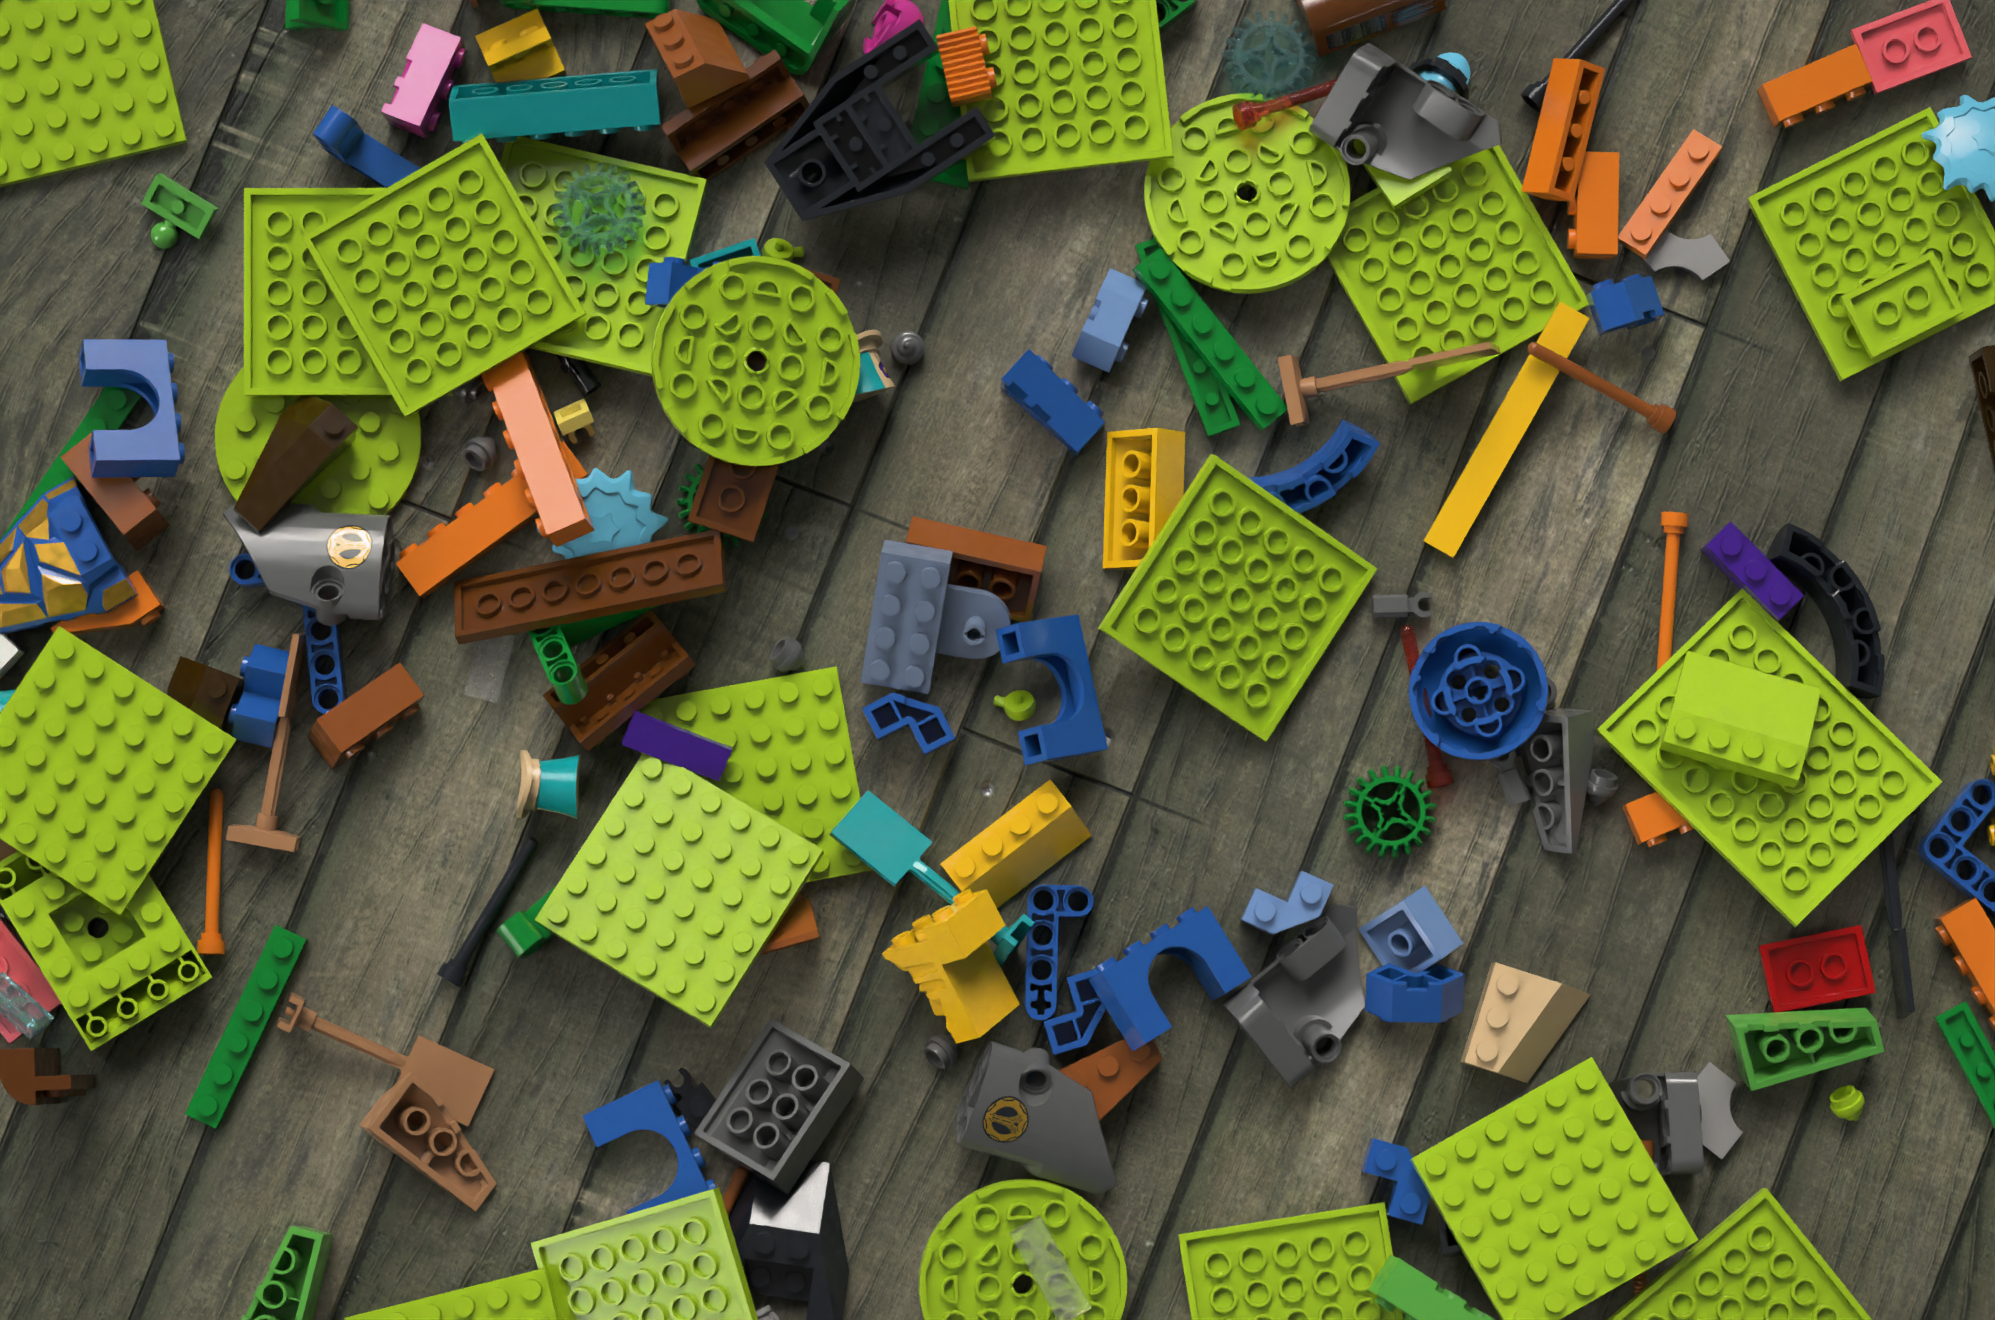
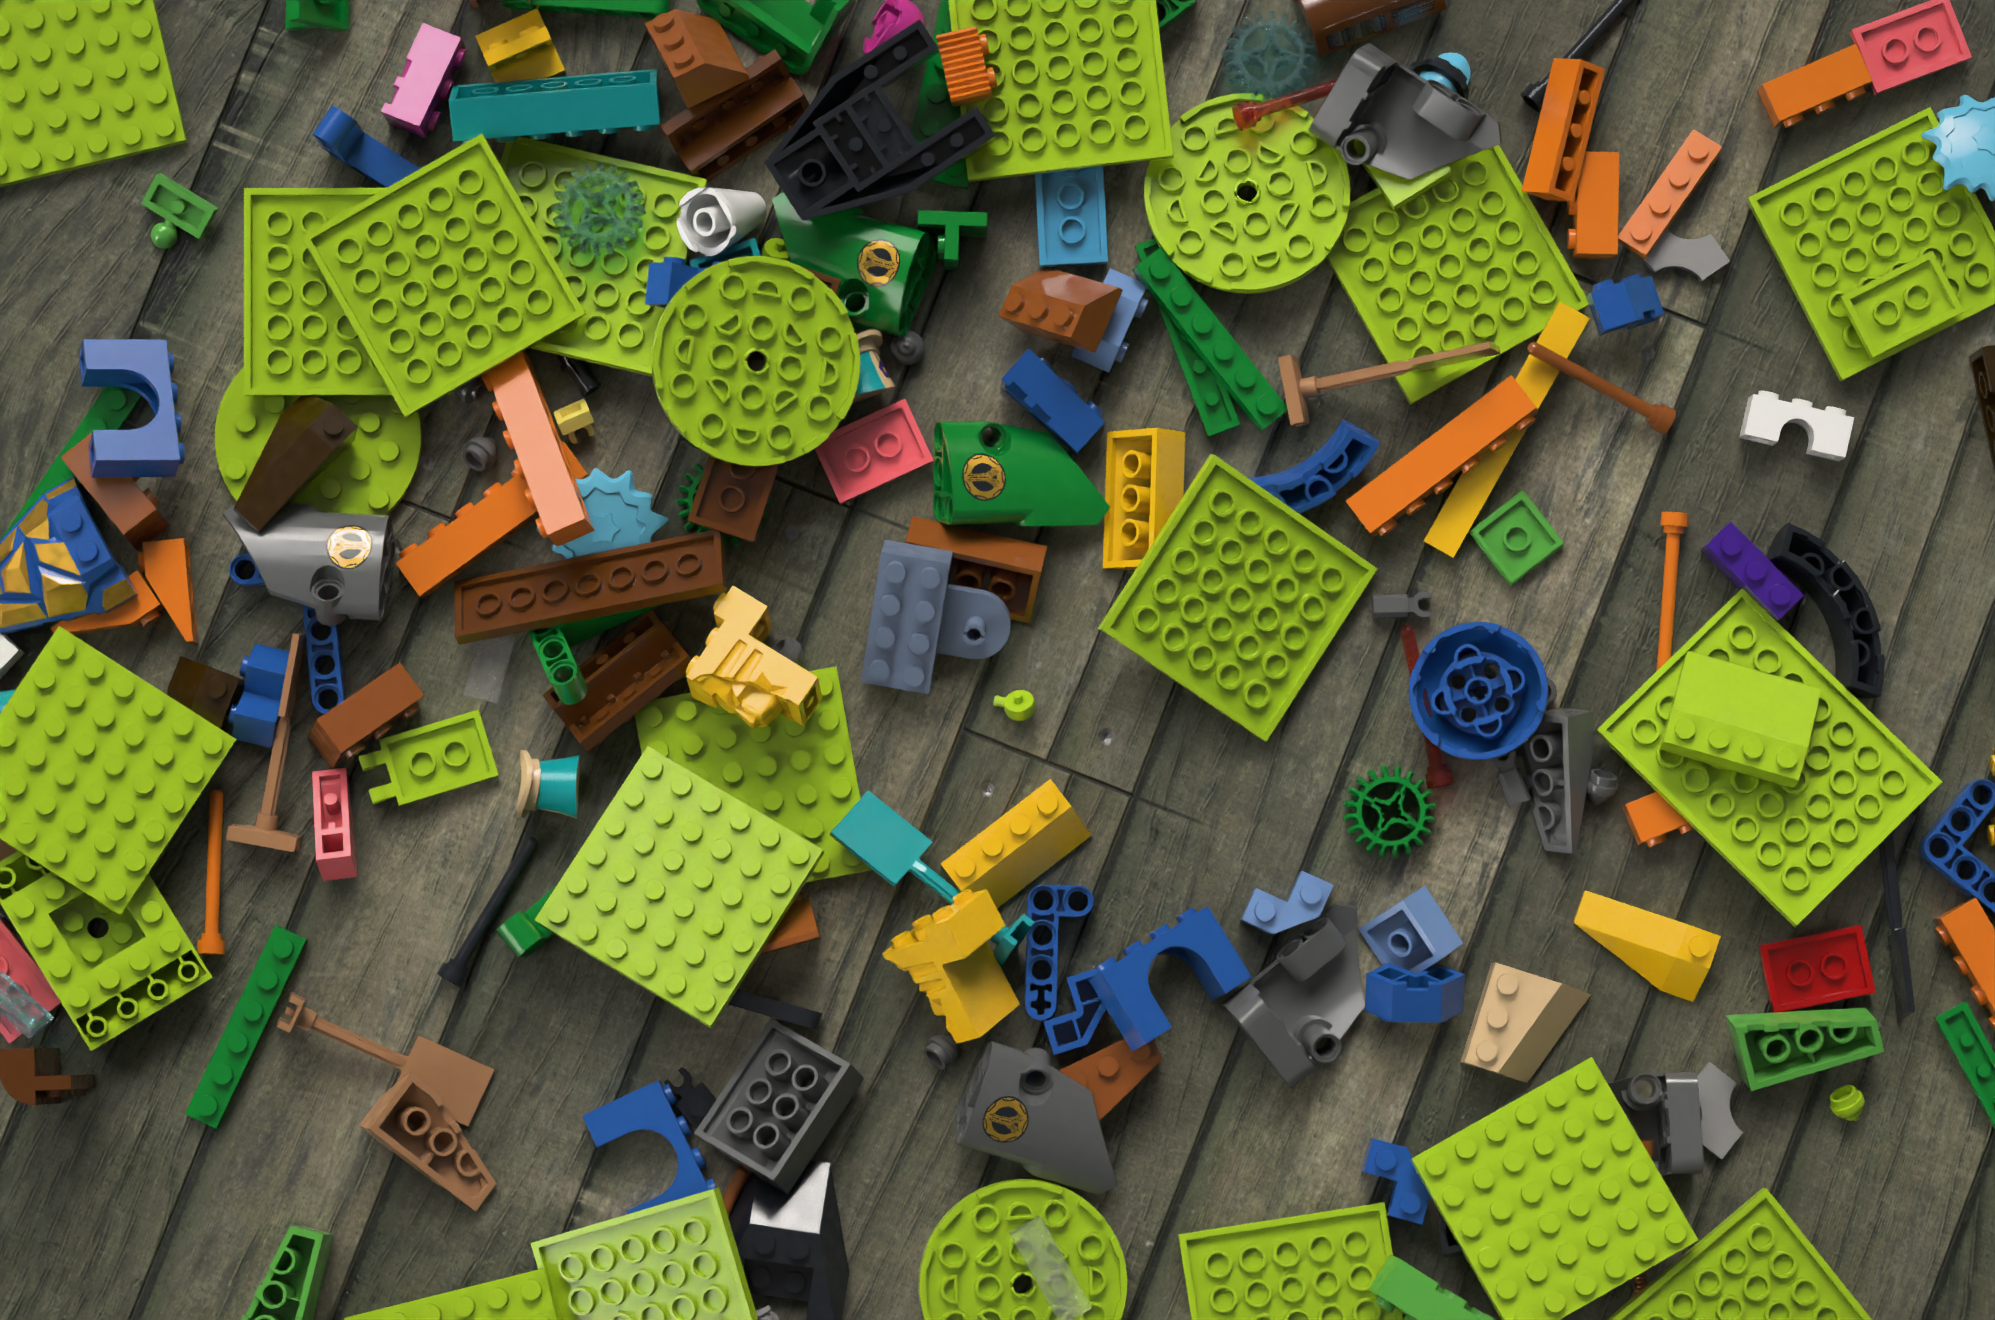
dark purple tile [622,711,732,781] -> none
blue brick [862,693,956,756] -> none
blue arch [995,614,1108,766] -> none
none -> orange slope [138,538,198,644]
none -> coral slope [312,767,357,881]
none -> lime tile [359,709,499,807]
none -> white cone [677,187,767,256]
none -> yellow brick [686,586,823,729]
none -> black beam [728,989,823,1030]
none -> green panel [772,192,938,337]
none -> coral plate [815,399,934,505]
none -> green bracket [918,210,987,270]
none -> green panel [933,420,1110,526]
none -> dark orange slope [998,267,1123,353]
none -> dark azure plate [1035,166,1108,267]
none -> orange brick [1346,375,1539,537]
none -> bright green tile [1468,490,1565,587]
none -> yellow wedge [1573,890,1721,1002]
none -> white arch [1739,391,1854,461]

